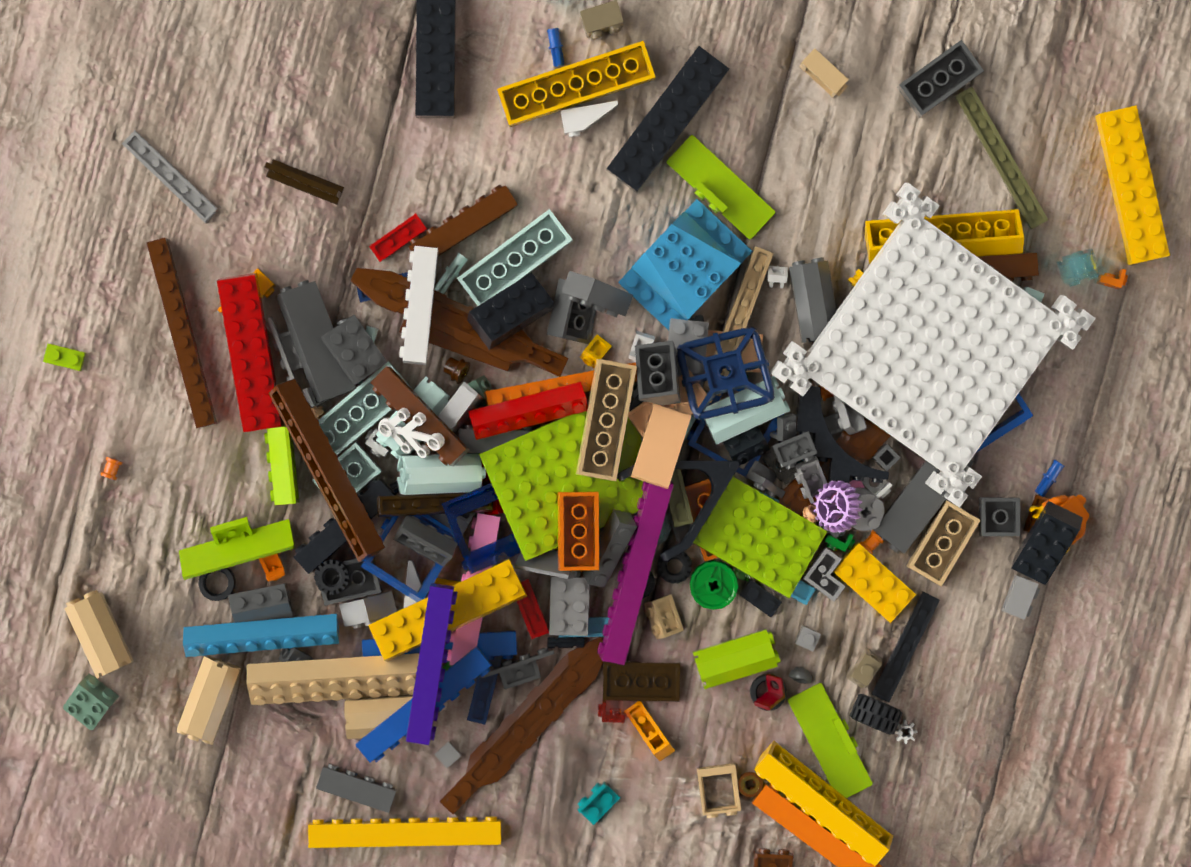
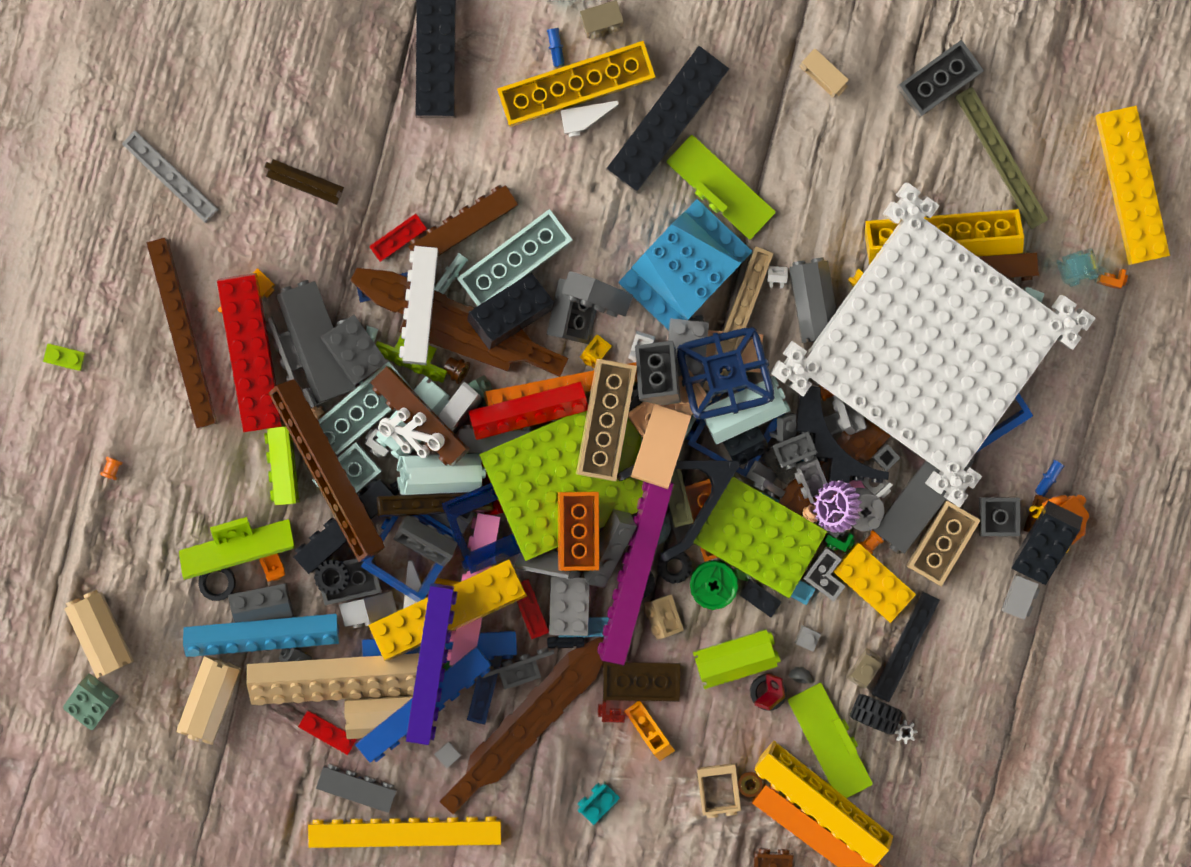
none -> red plate [298,710,357,755]
none -> lime bracket [375,333,447,383]

